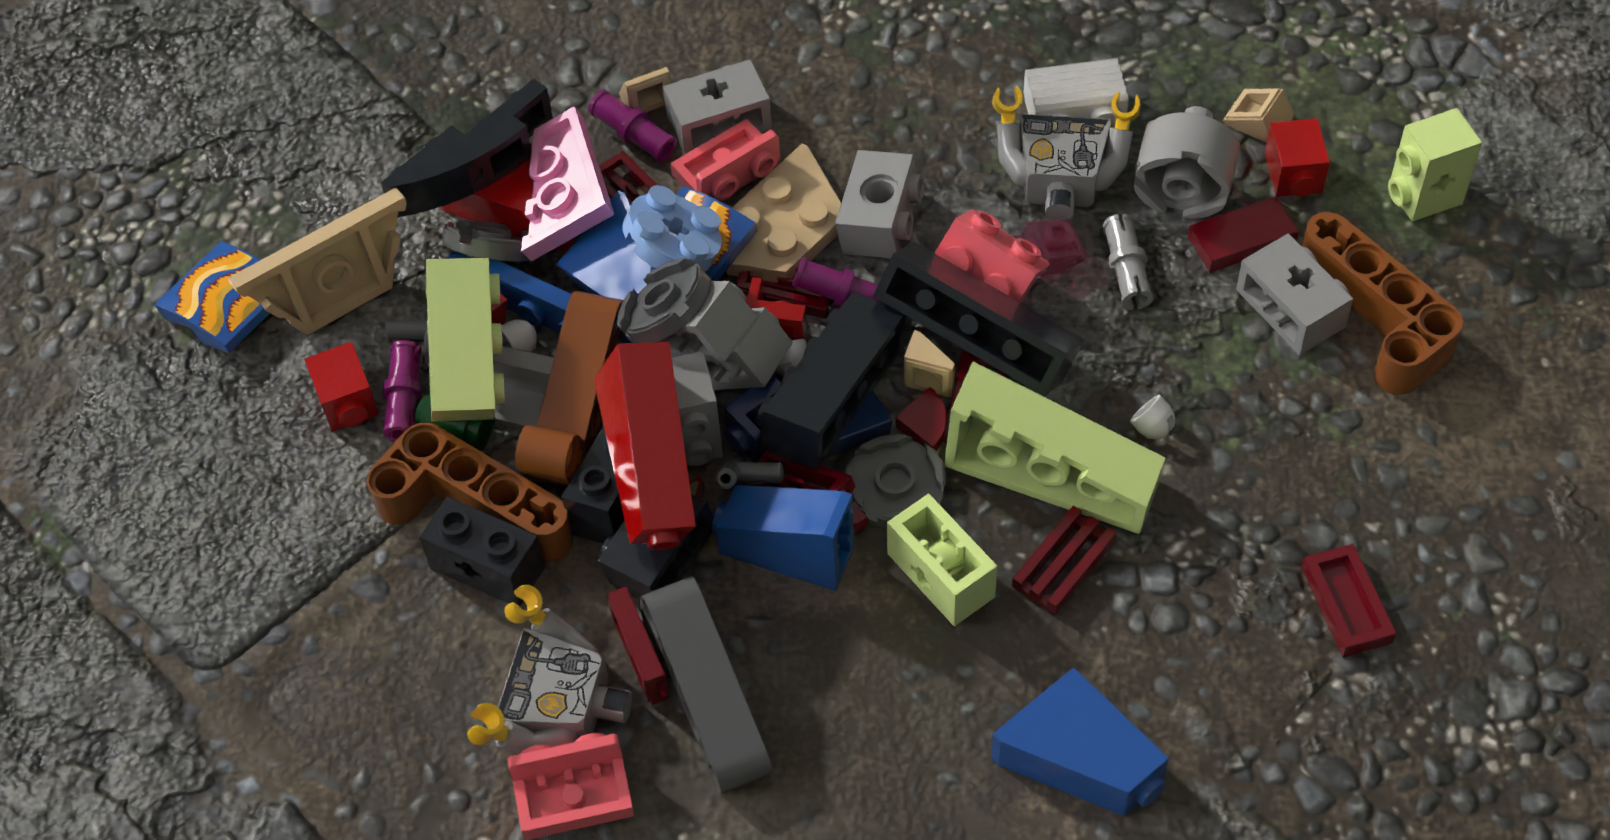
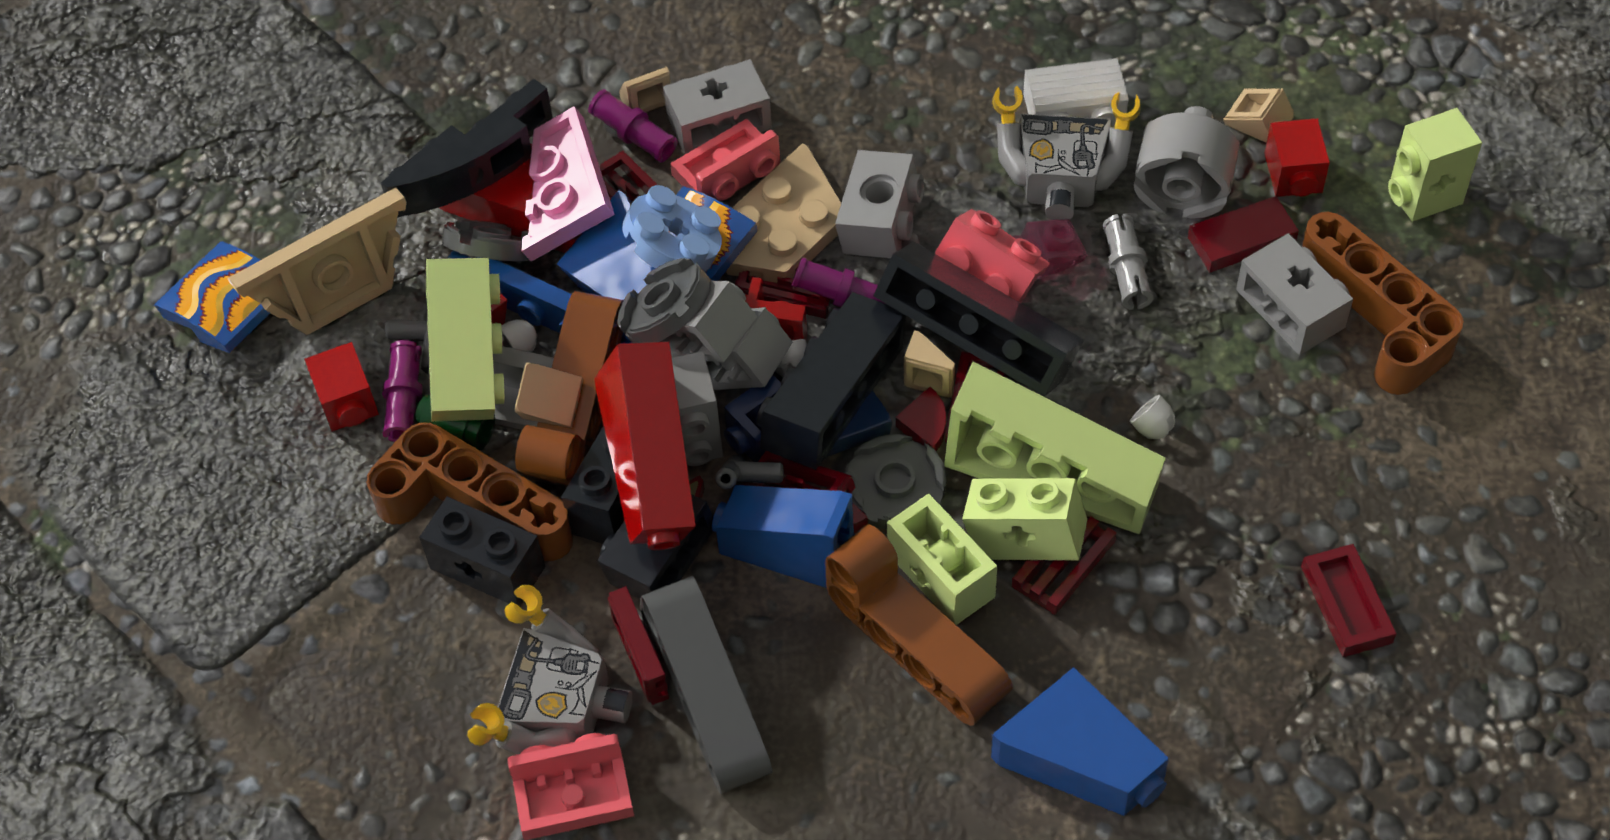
none -> tan slope [515,362,584,428]
none -> dark orange beam [825,524,1013,726]
none -> yellowish green brick [962,478,1087,560]

